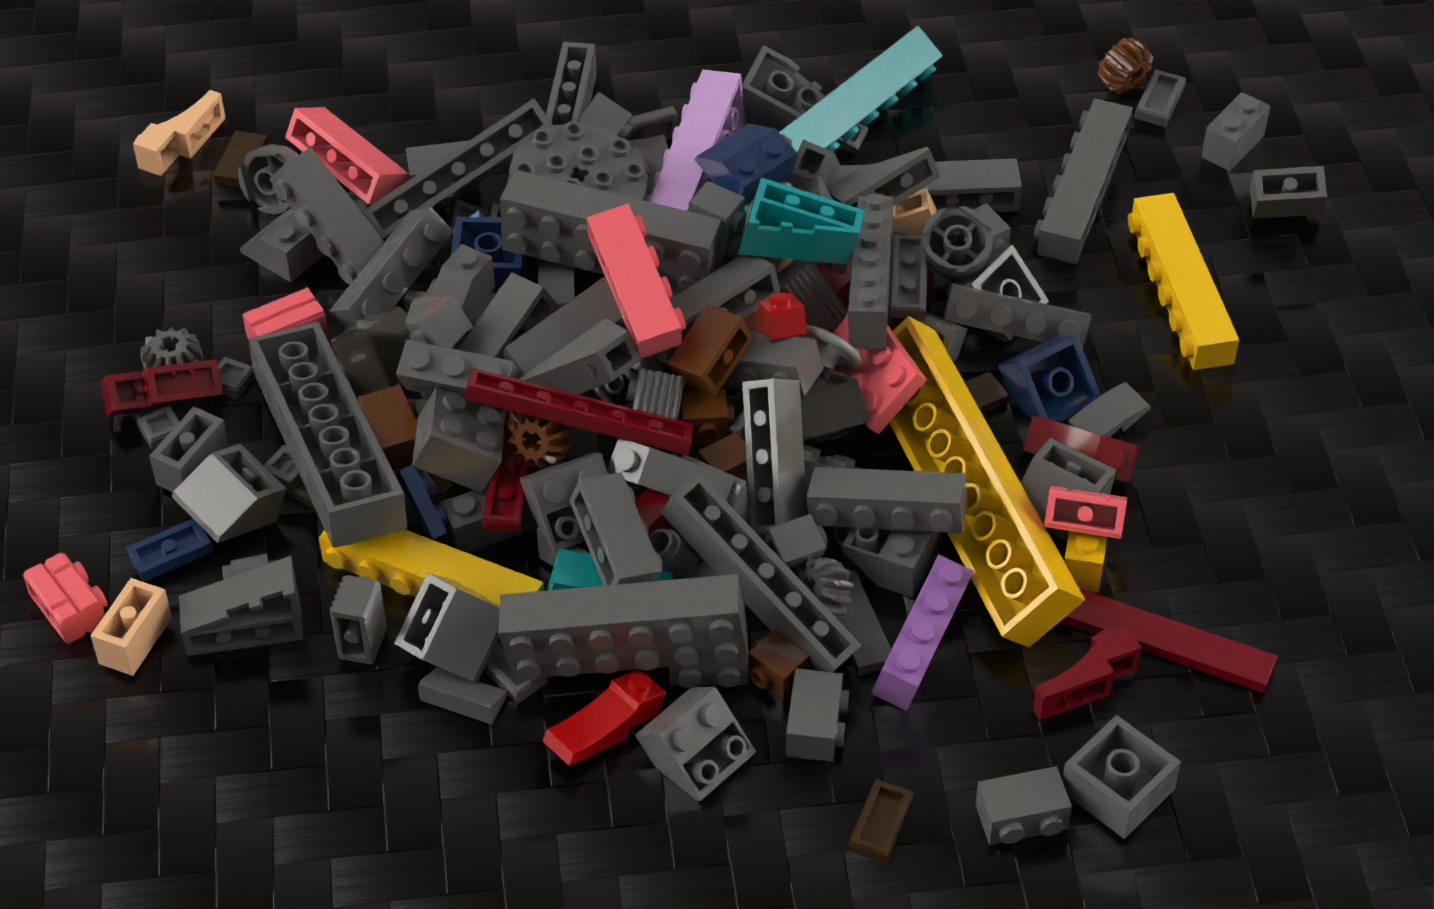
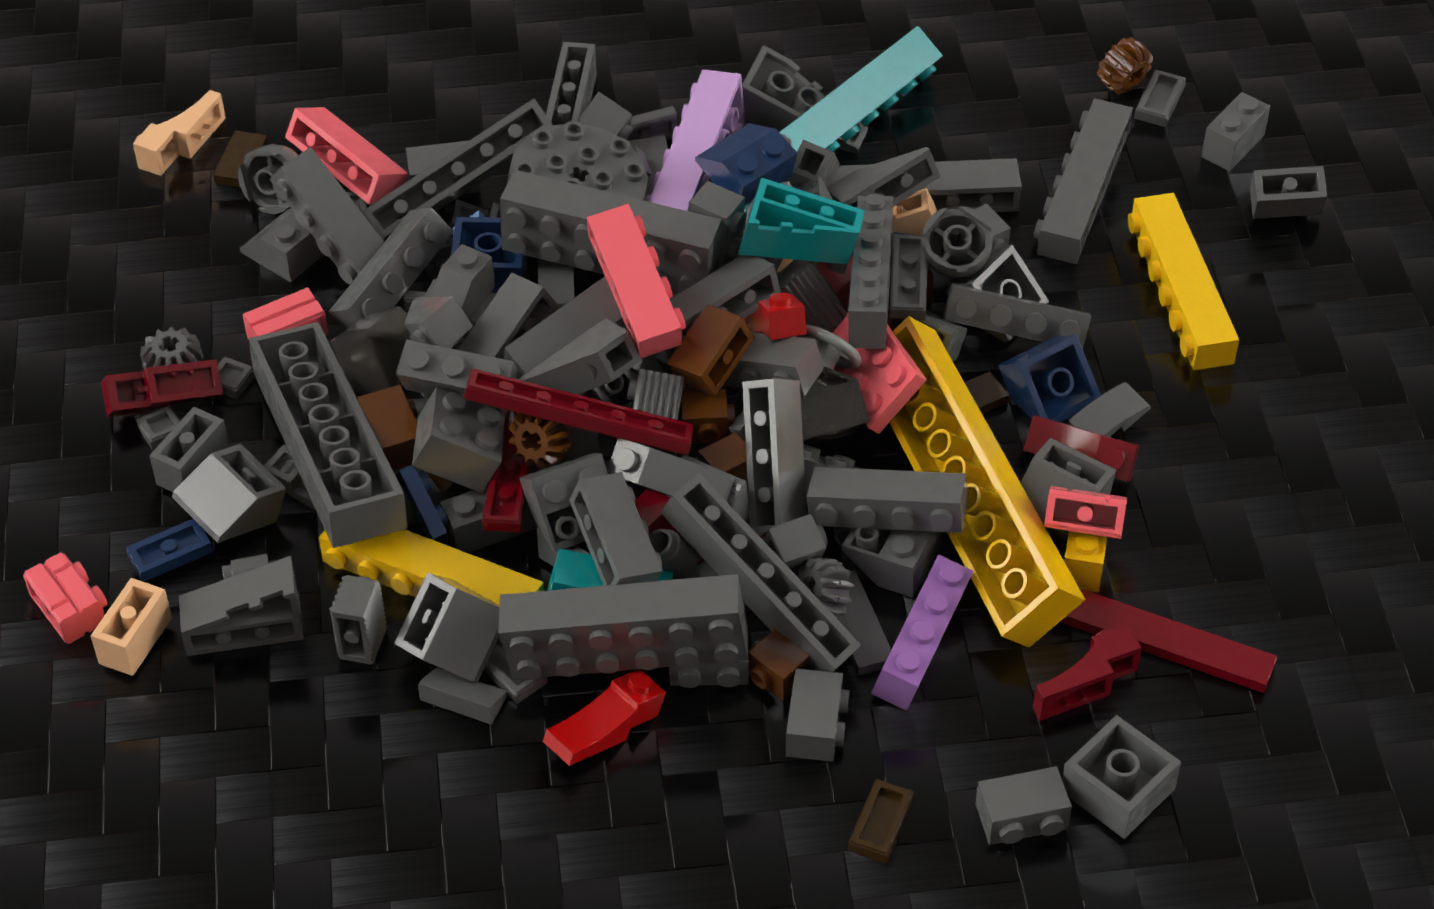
dark grey slope [635,687,756,801] -> none

